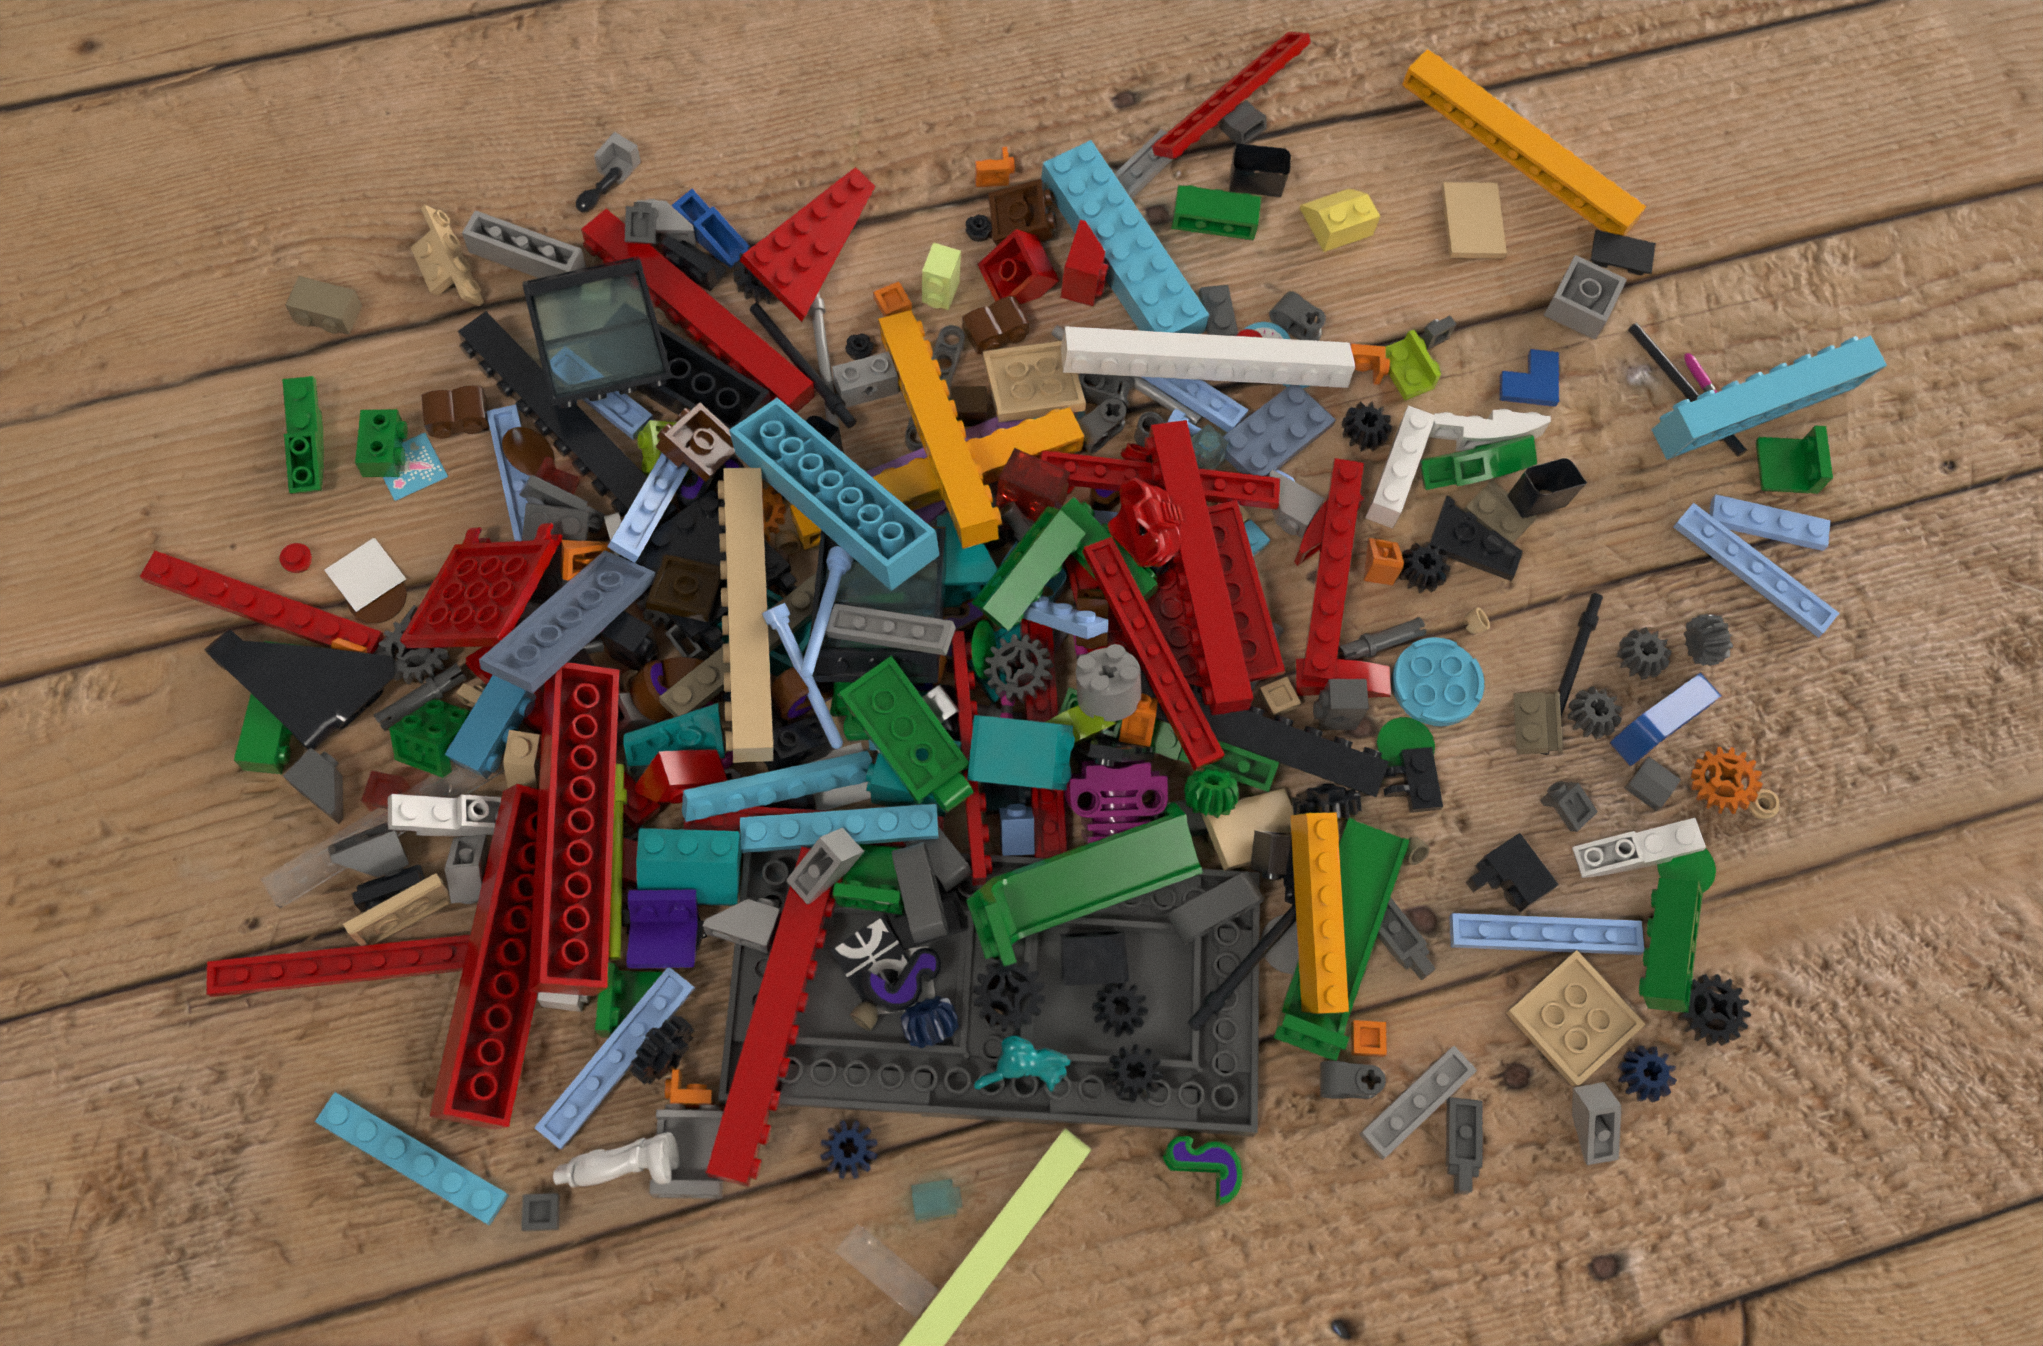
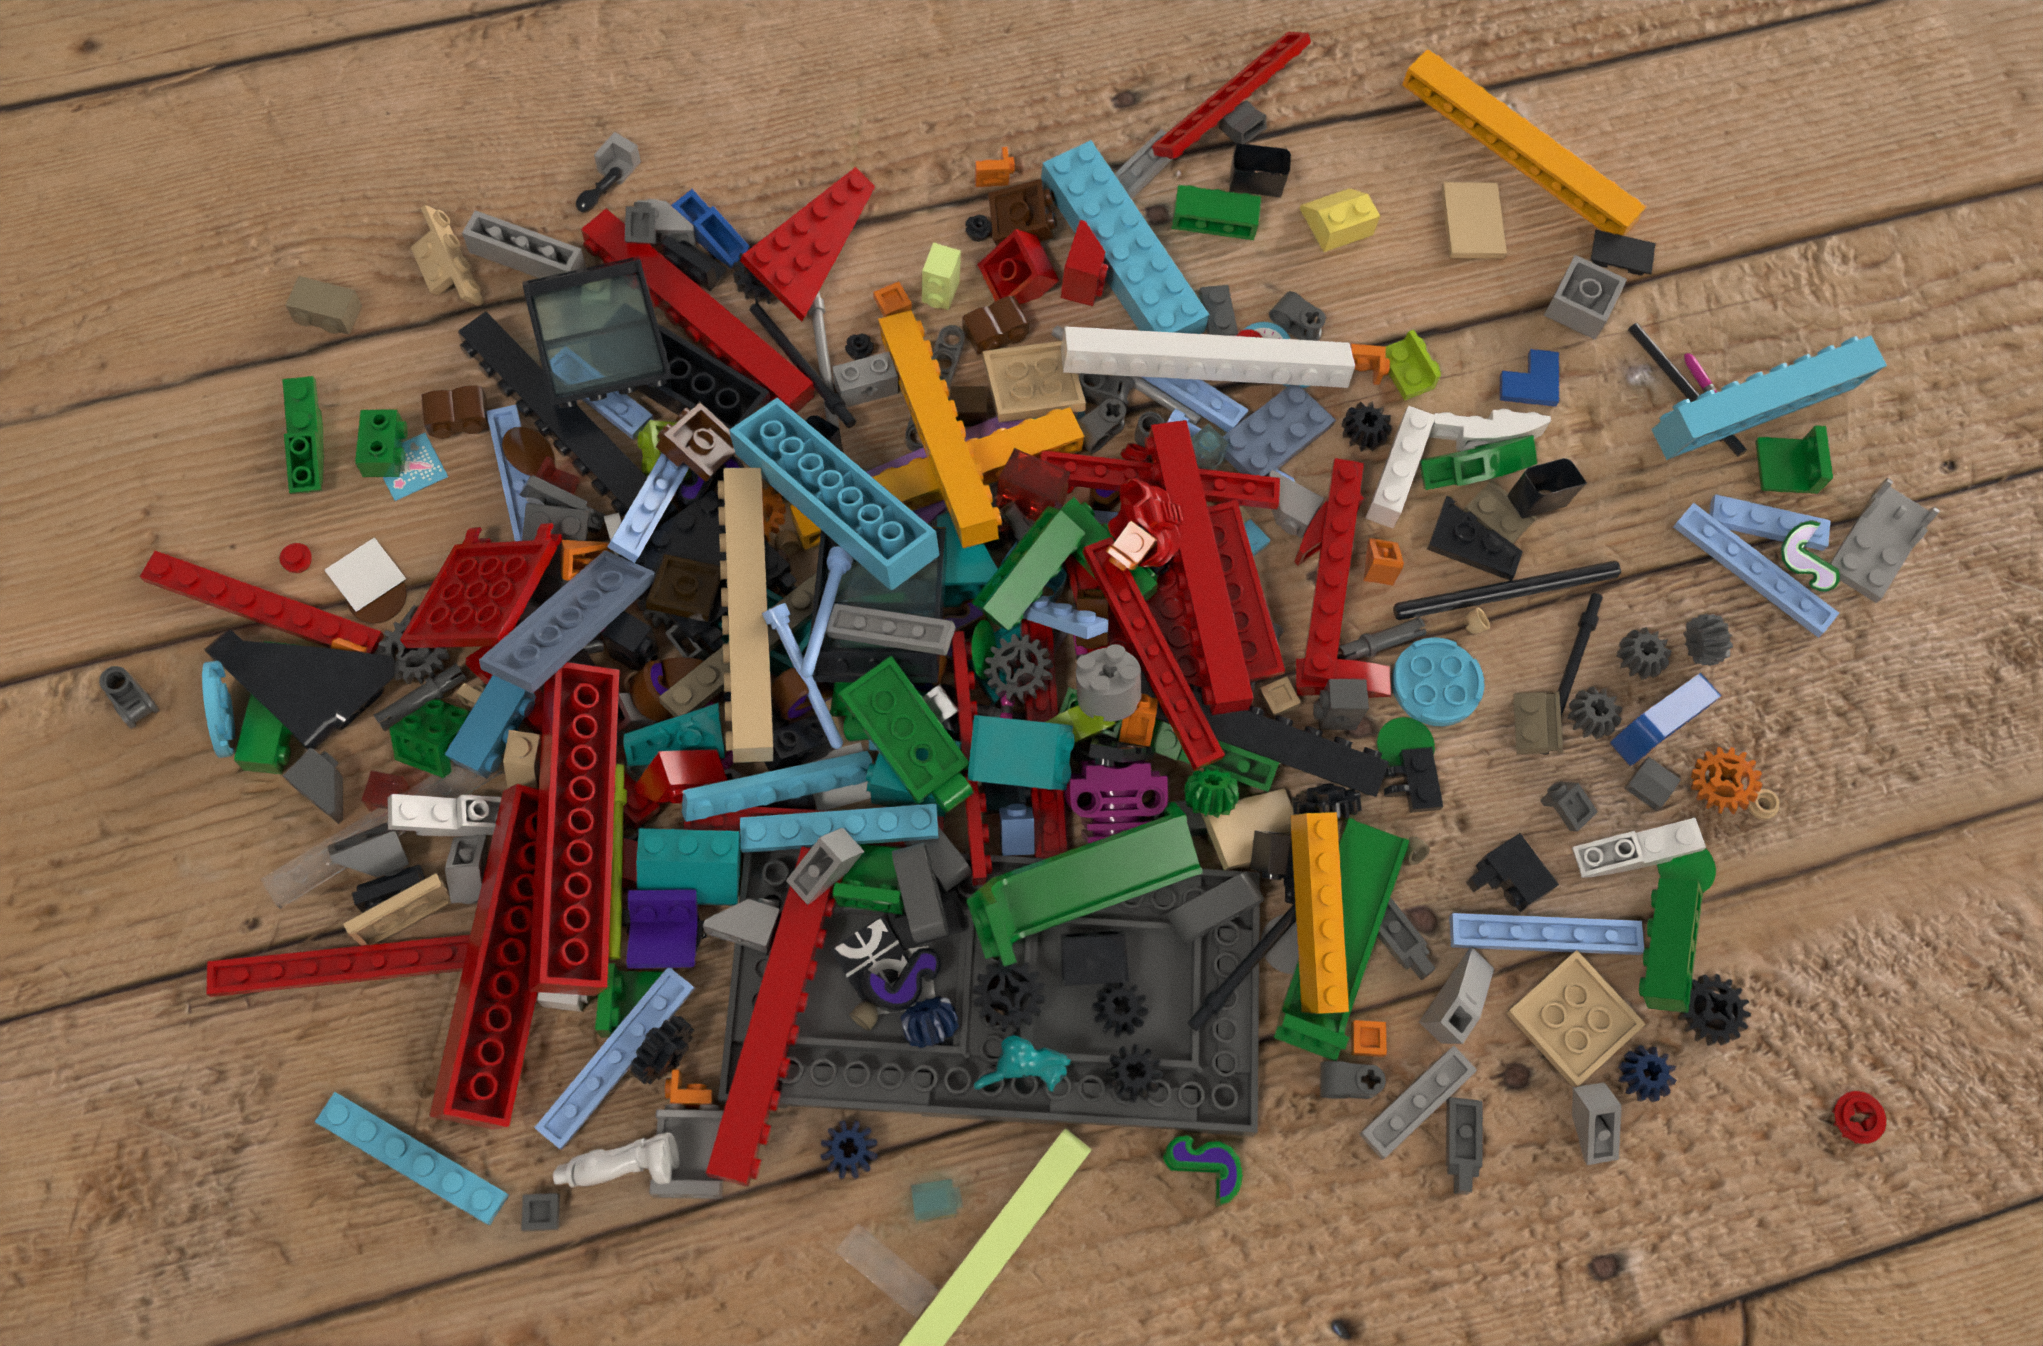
black gear [1399,541,1450,594] -> none
dark grey plate [1422,316,1456,350] -> none
none -> dark grey piece [99,666,160,729]
none -> medium azure tile [202,661,236,758]
none -> bracket [1106,521,1157,571]
none -> black axle [1393,561,1621,620]
none -> light grey slope [1419,947,1494,1044]
none -> animal [1781,520,1840,592]
none -> light grey hinge [1830,478,1940,603]
none -> red gear [1831,1091,1887,1144]

